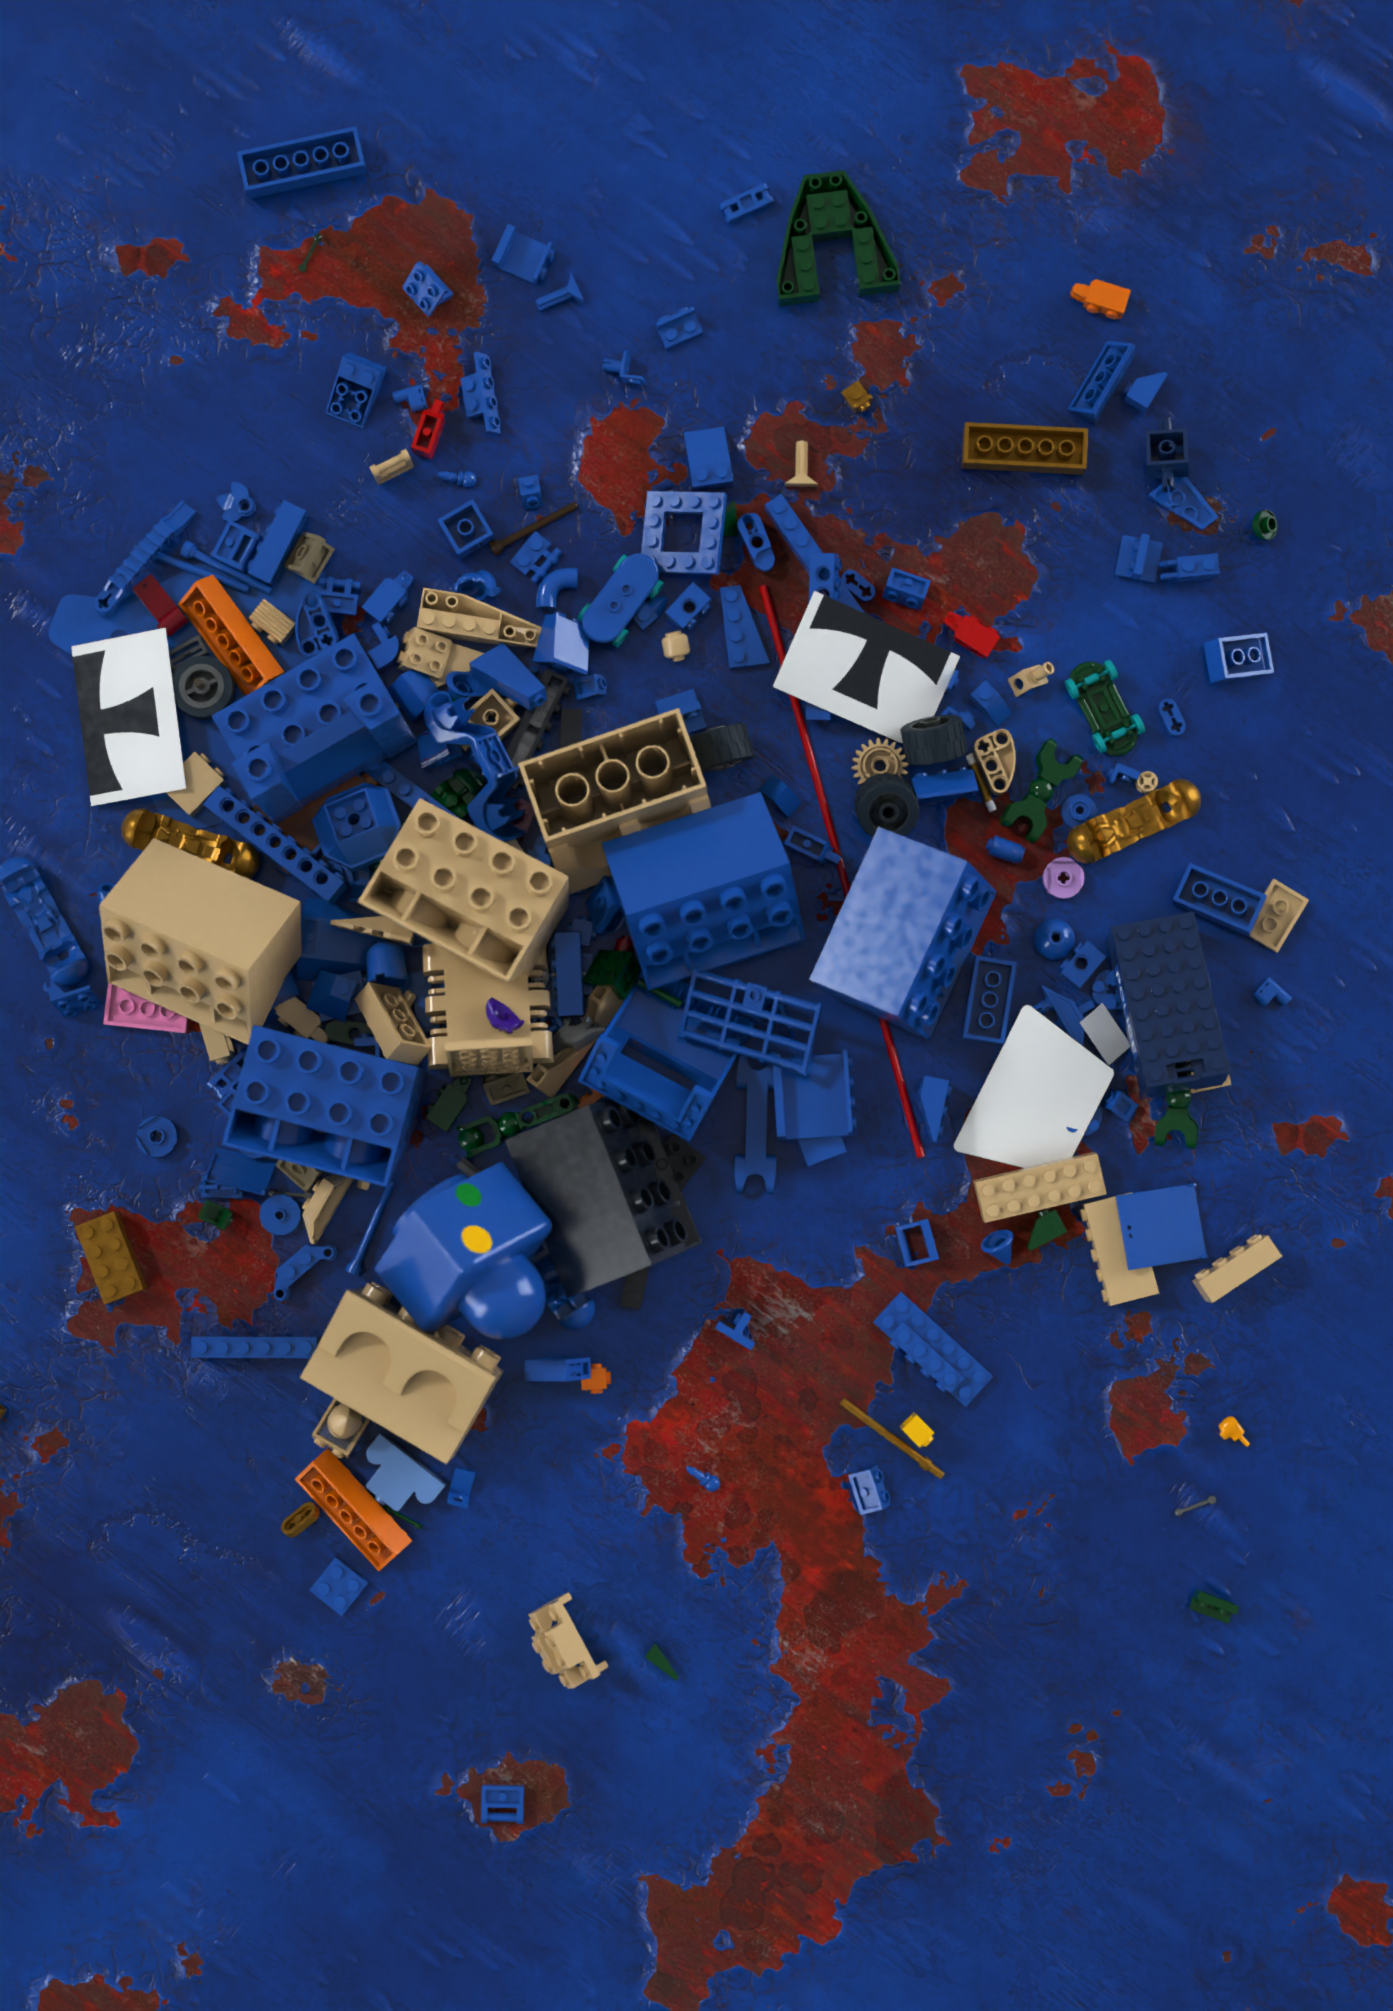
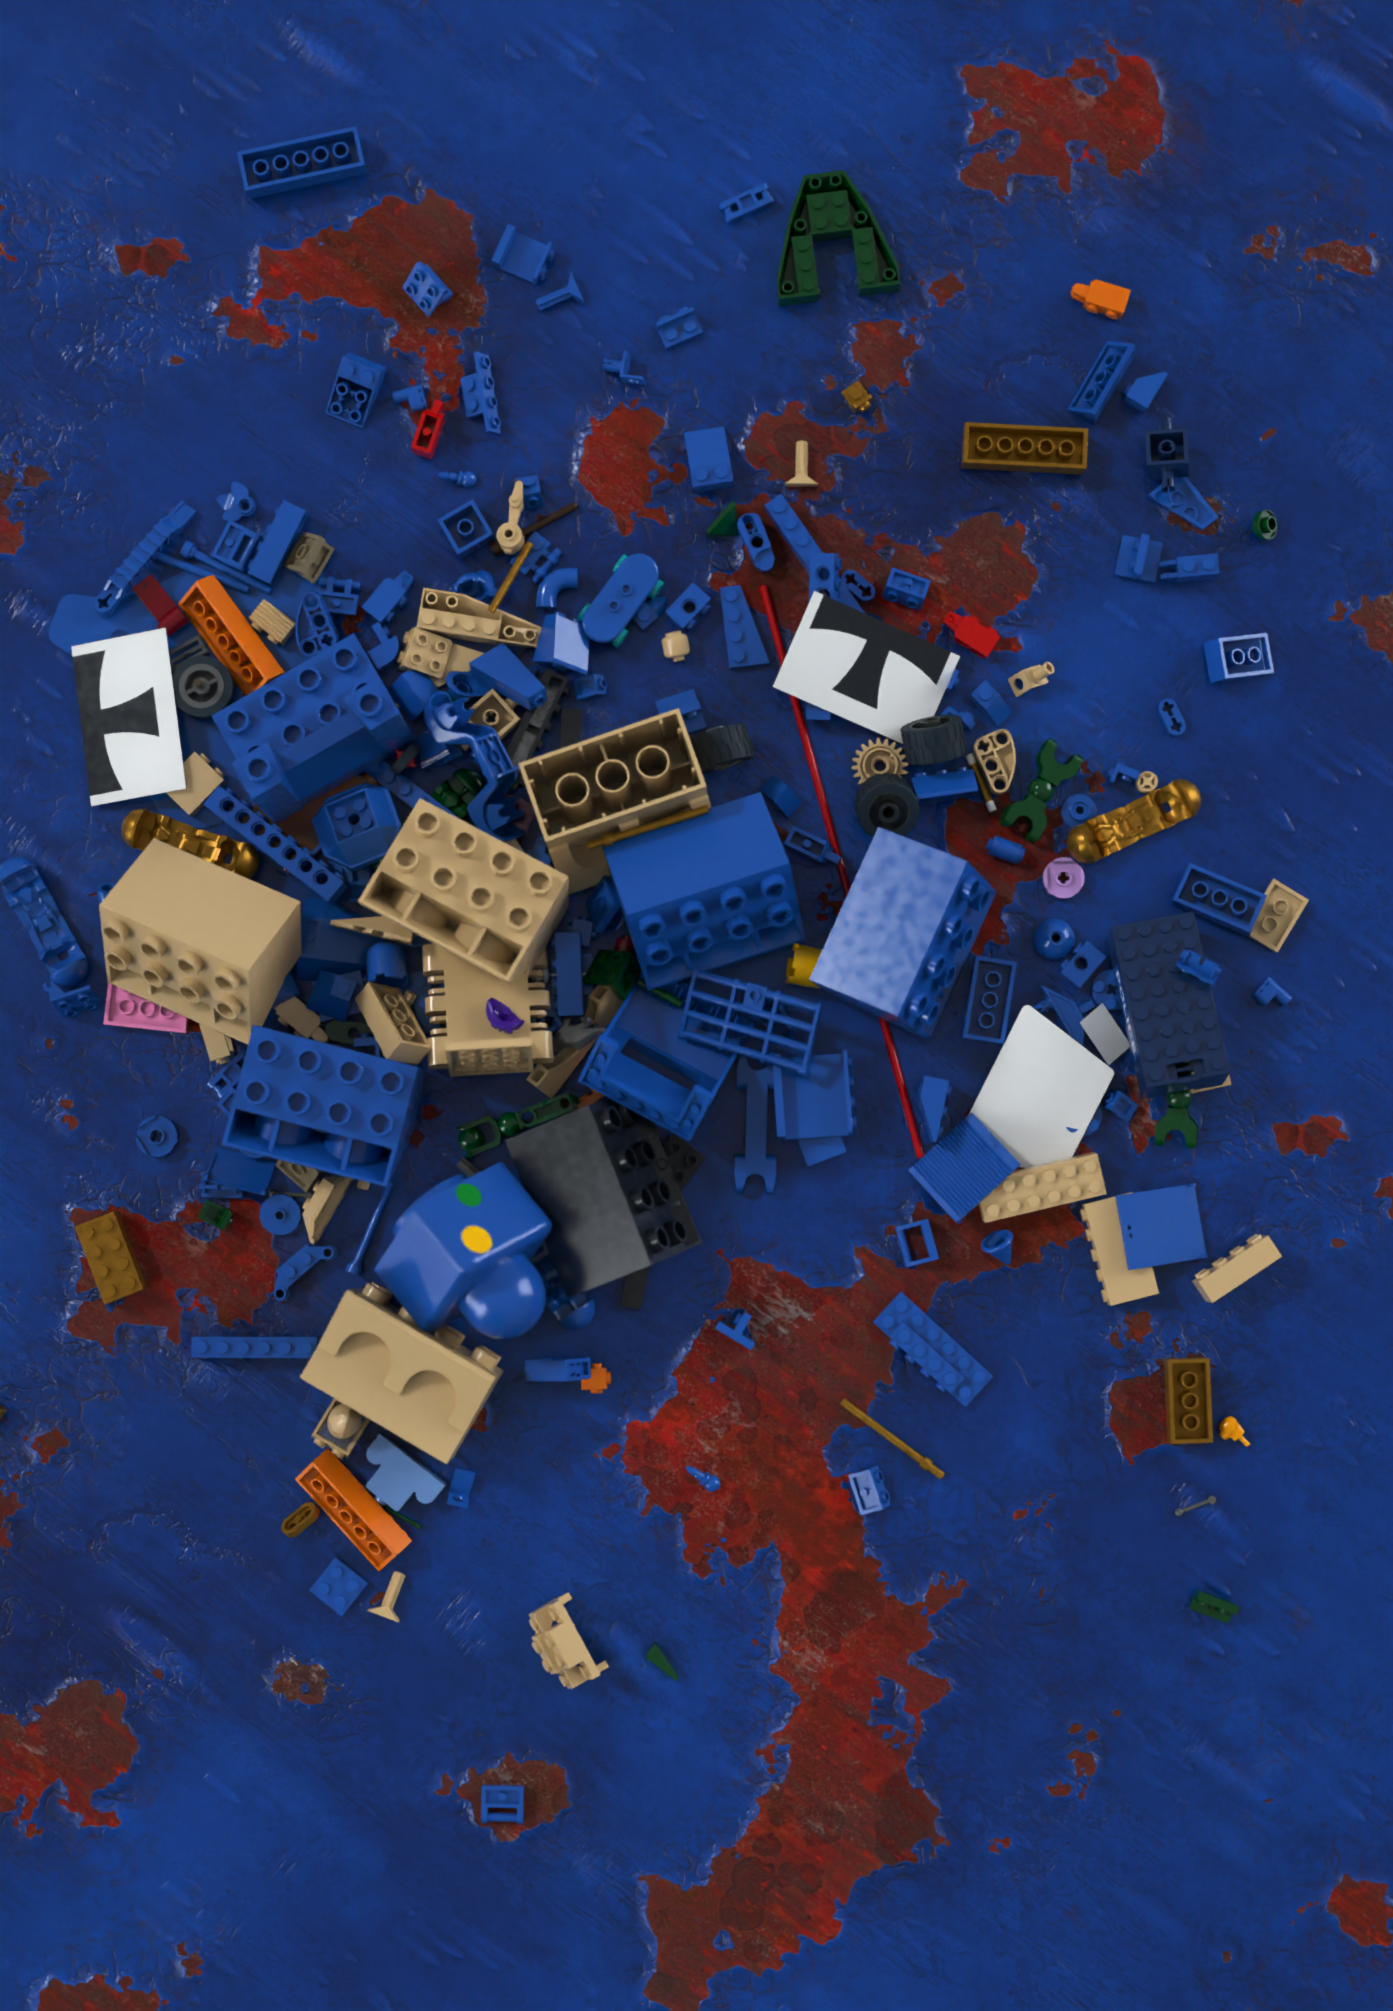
clear green hinge [298,233,322,273] -> none
tan plate [369,449,414,485] -> none
dark green hinge [425,1076,472,1132] -> none
dark tan bracket [481,1072,530,1106] -> none
blue plate [641,491,727,575] -> none
yellow piece [899,1412,934,1448] -> none
dark green slope [1026,1208,1067,1251] -> none
dark green piece [1064,659,1146,756] -> none
none -> tan piece [367,1571,405,1623]
none -> black wheel [391,742,421,775]
none -> pearl gold bar [487,541,534,614]
none -> tan piece [496,481,525,554]
none -> pearl gold bar [587,805,709,850]
none -> yellow cylinder [785,943,822,988]
none -> blue door [908,1112,1021,1224]
none -> pearl gold brick [1164,1357,1213,1444]
none -> blue hinge [1175,949,1222,985]

